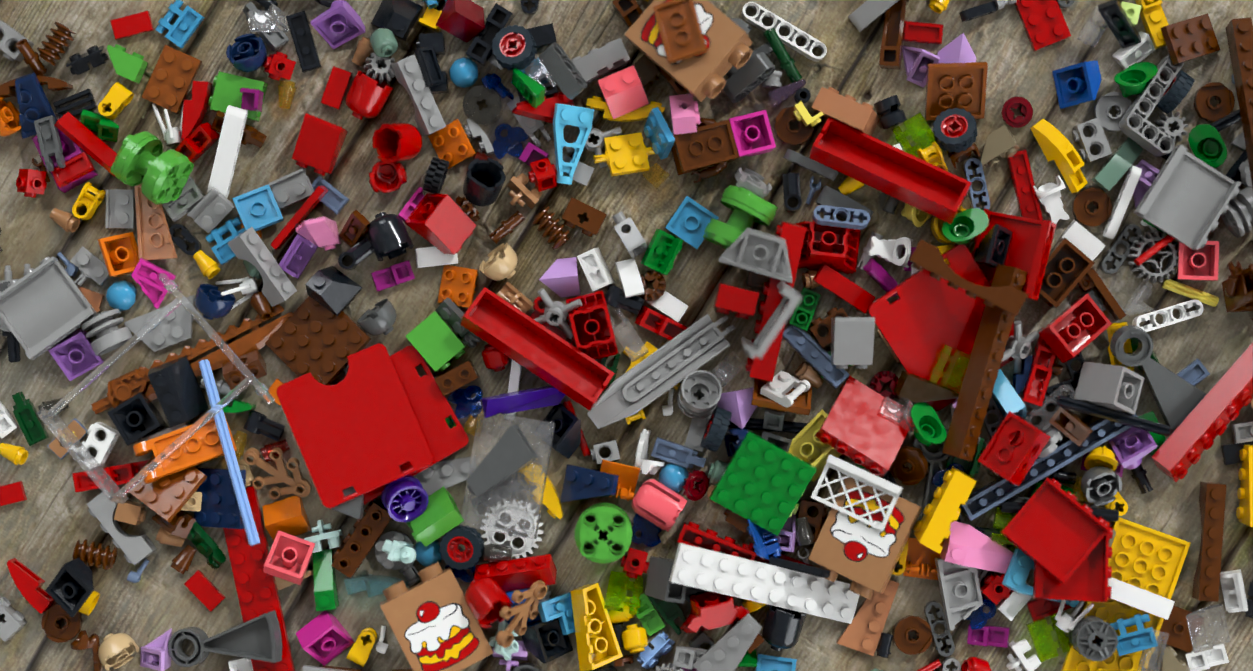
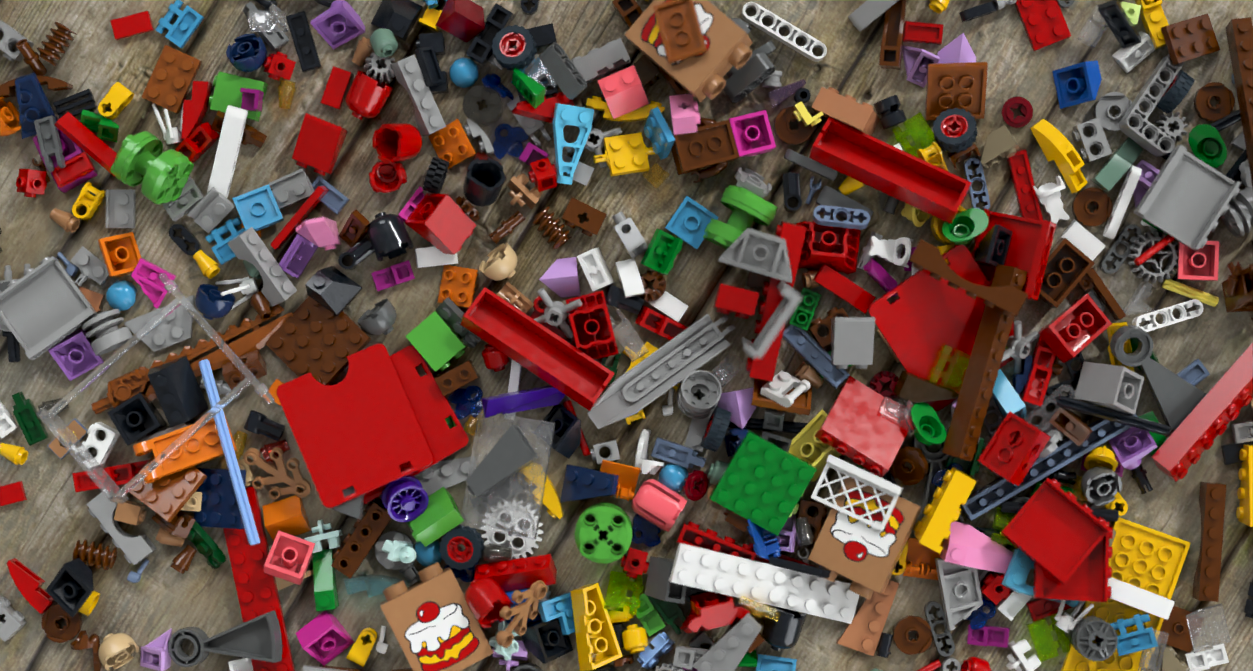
black hinge [66,45,109,75] -> none
bright green slope [107,44,148,84] -> none
nougat wing [134,183,177,261] -> none
red tile [184,570,226,612] -> none
green slope [221,400,256,413] -> none
dark green pin [763,27,802,83] -> none
green piece [1114,62,1158,98] -> none
white hinge [1220,569,1248,613] -> none
none -> clear yellow plate [738,596,780,622]

